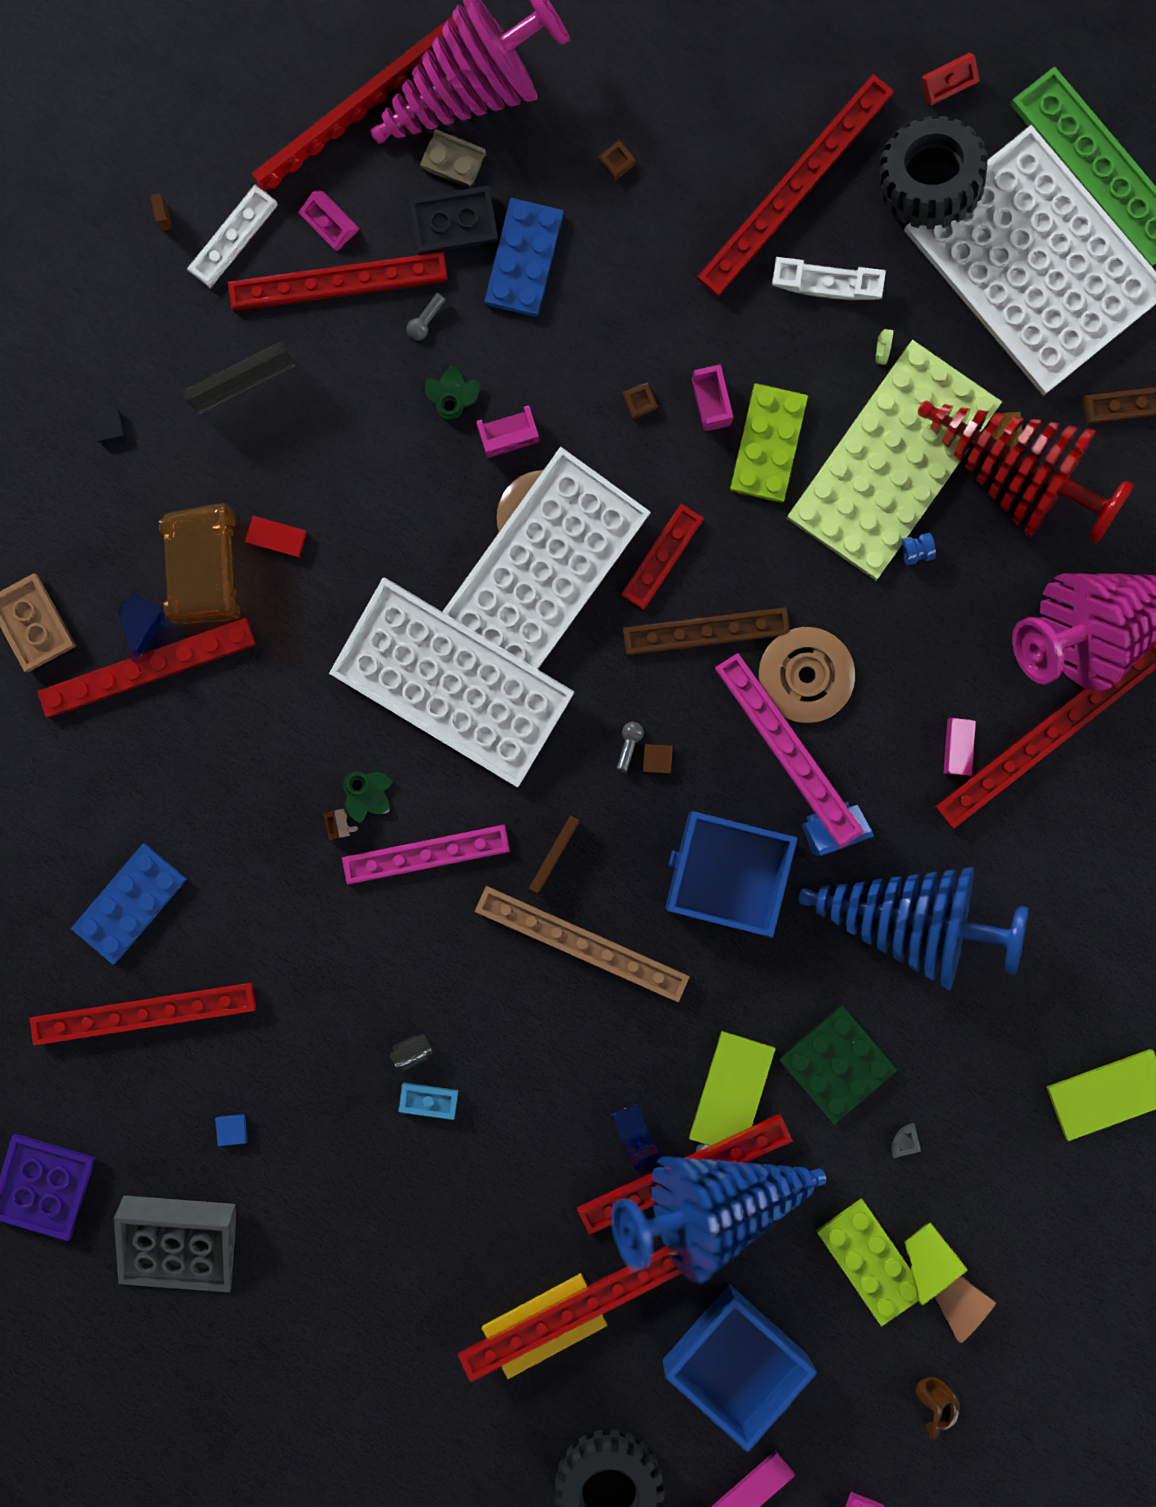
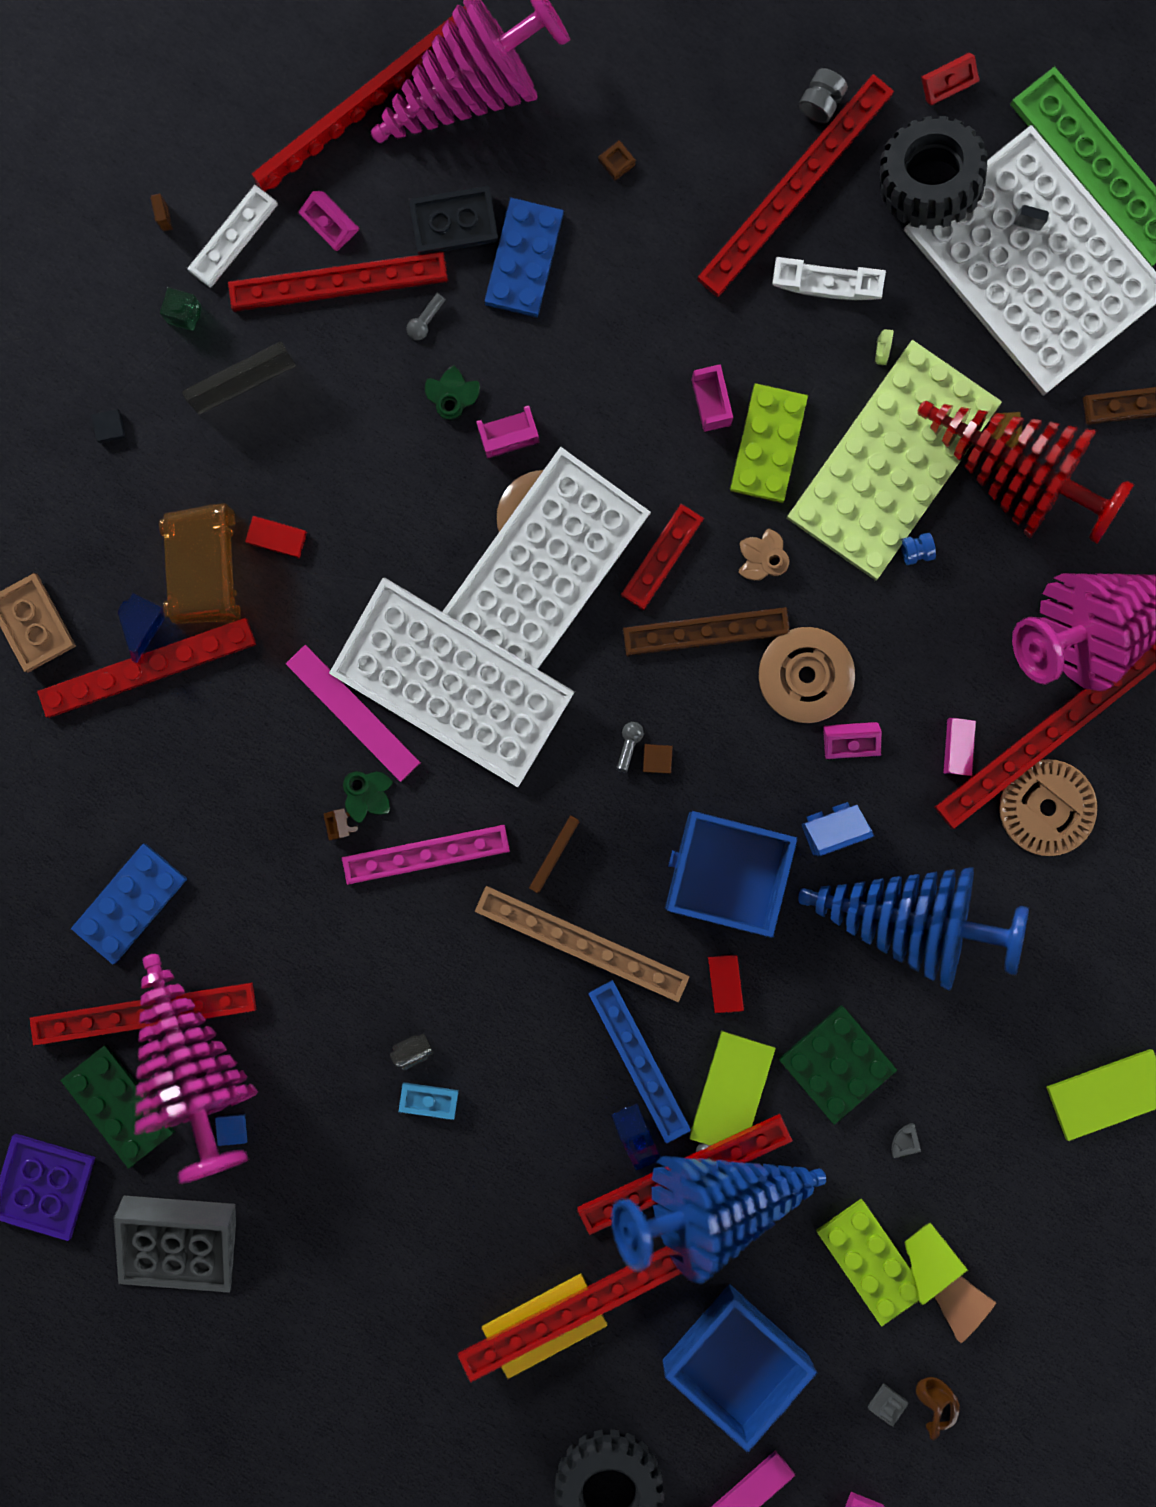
dark tan plate [420,129,486,189] -> none
reddish brown tile [622,382,658,420] -> none
dark pink tile [715,653,864,849] -> none
none -> dark green plate [60,1044,175,1169]
none -> dark pink plant [135,954,258,1184]
none -> clear green brick [160,287,201,331]
none -> dark pink tile [286,645,421,782]
none -> blue plate [588,980,691,1143]
none -> red slope [708,954,744,1013]
none -> medium nougat plate [739,529,789,580]
none -> dark grey wheel [798,68,848,123]
none -> dark pink slope [824,722,882,759]
none -> dark grey tile [868,1383,909,1427]
none -> medium nougat piece [999,759,1097,856]
none -> black tile [1013,205,1049,231]

